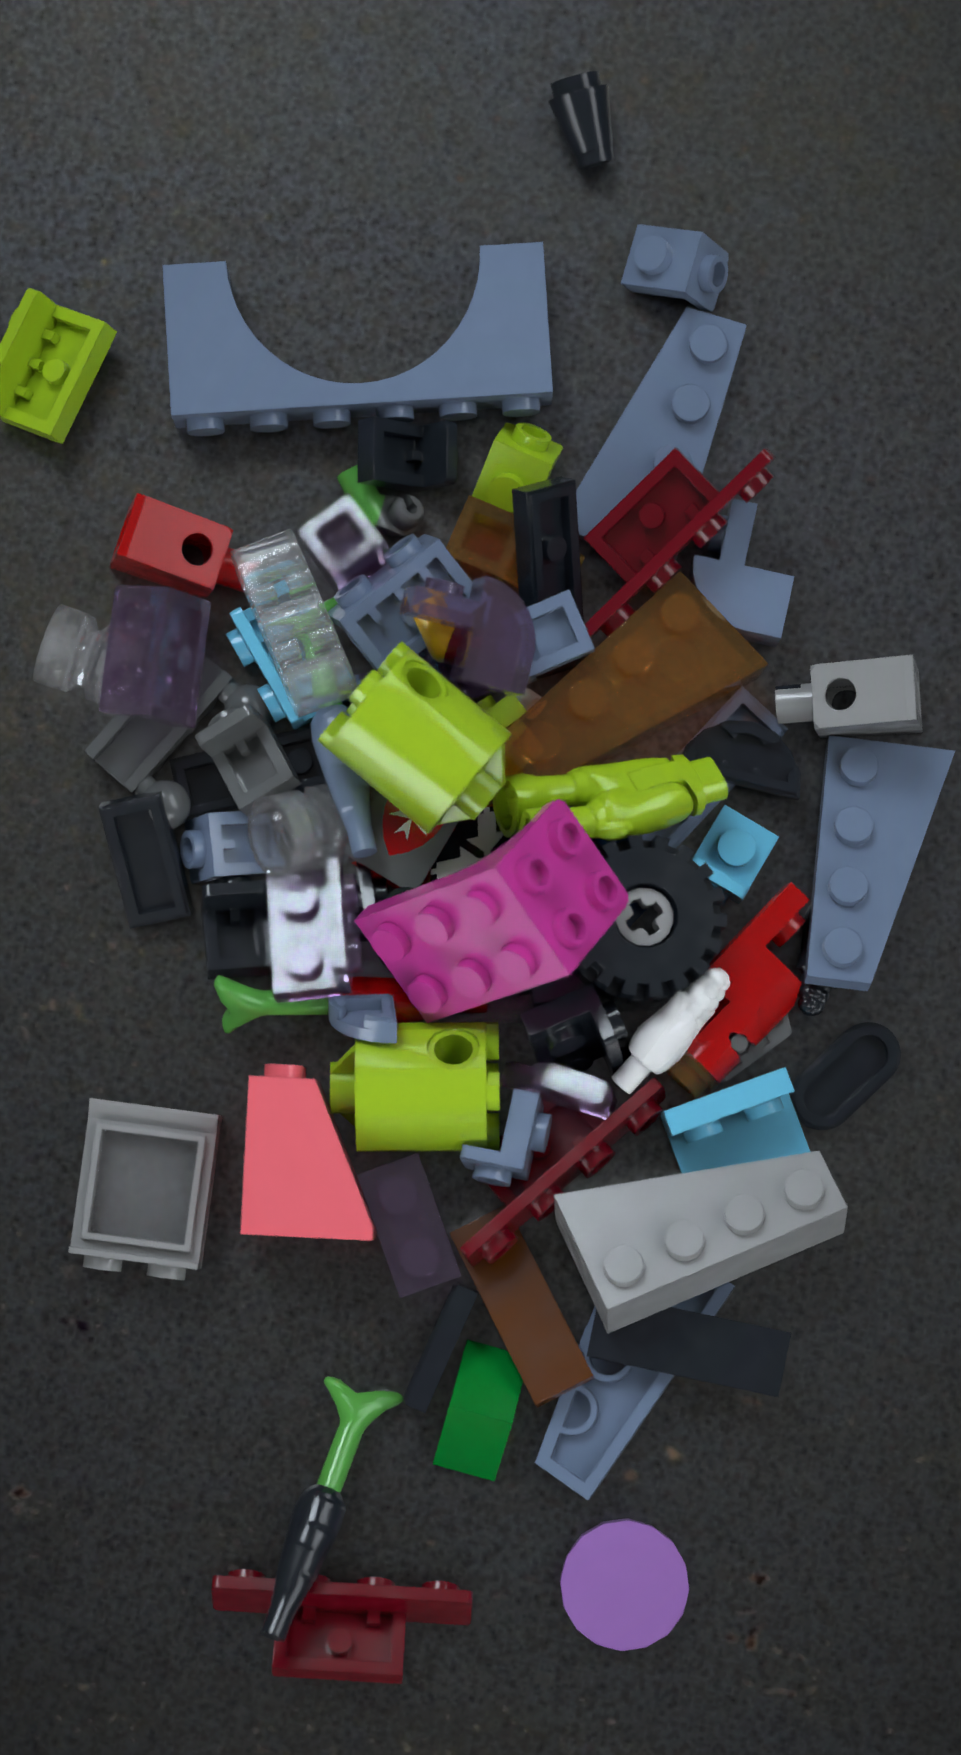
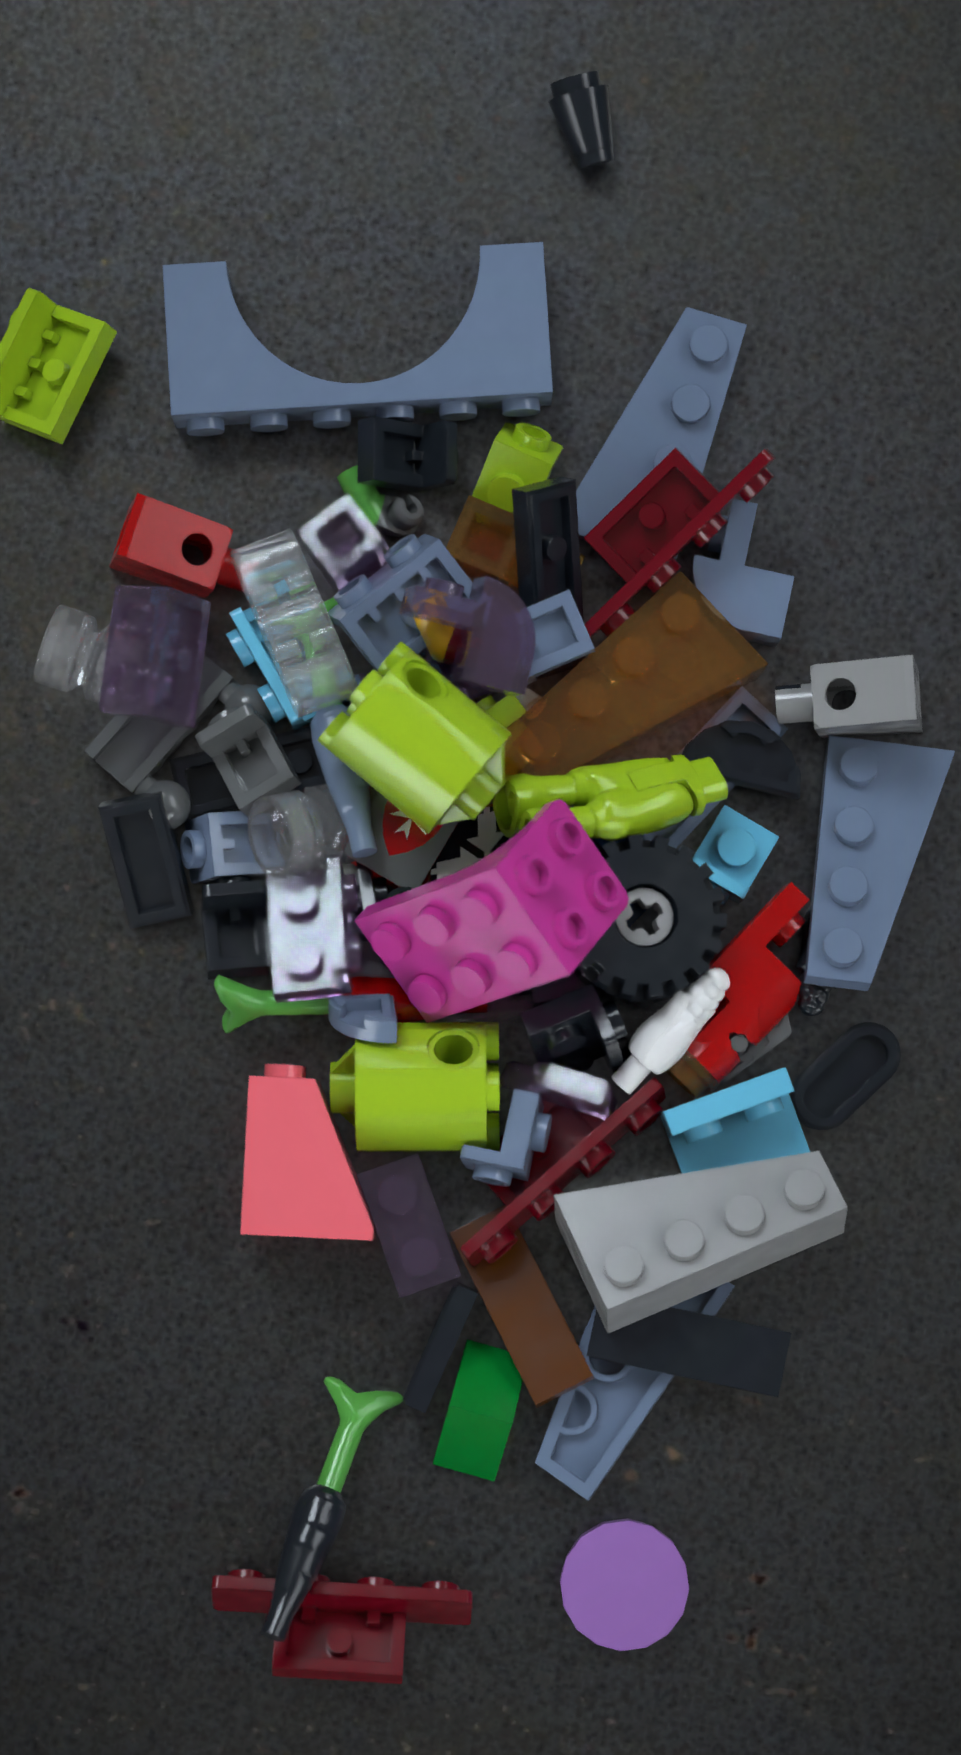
window [68,1098,223,1280] -> none
sand blue bracket [621,224,729,312] -> none

